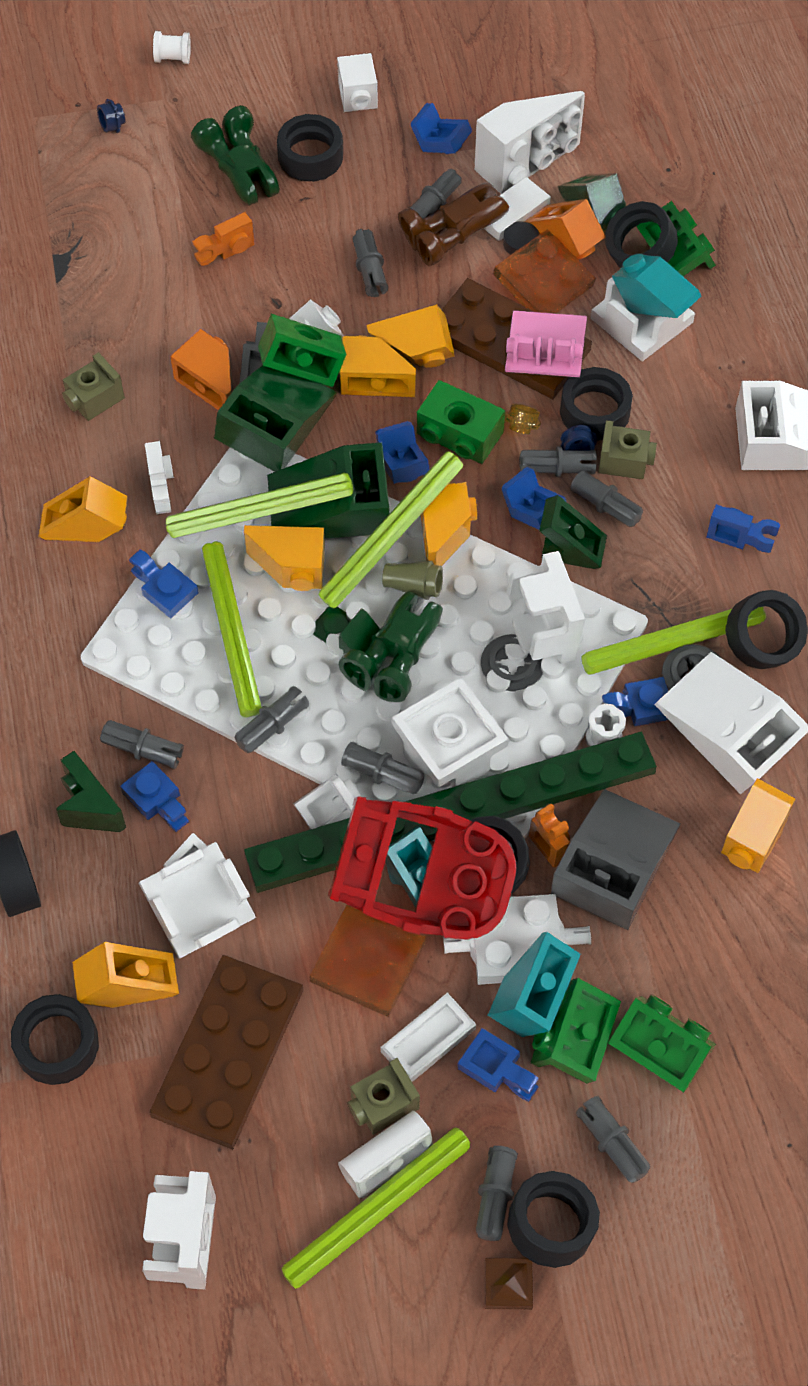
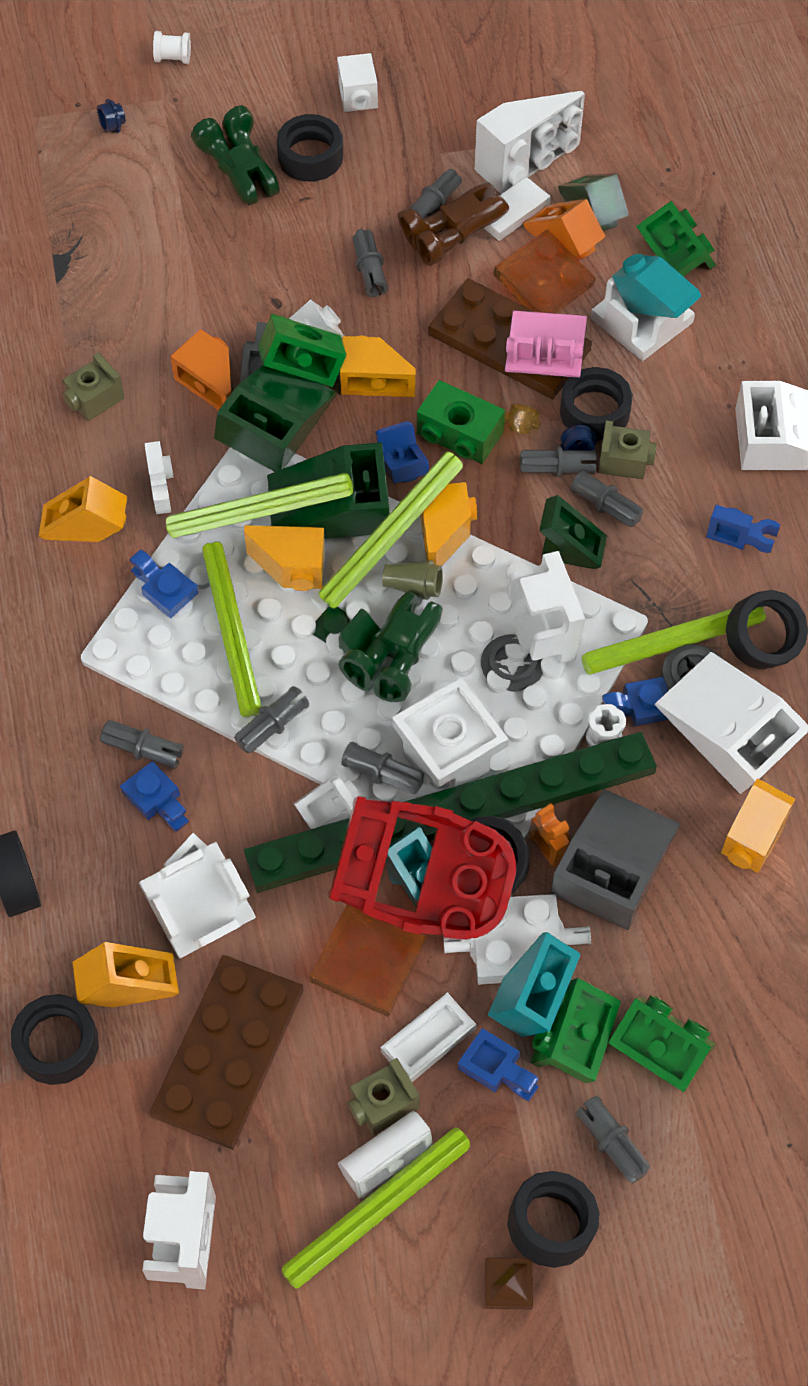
dark green slope [56,751,126,832] -> none
orange plate [192,212,255,266] -> none
light orange slope [367,304,455,368] -> none
blue bracket [411,103,472,154] -> none
dark grey axle [476,1146,518,1241] -> none
blue bracket [501,467,566,530] -> none
black tile [503,221,539,258] -> none
black tyre [605,201,678,268] -> none

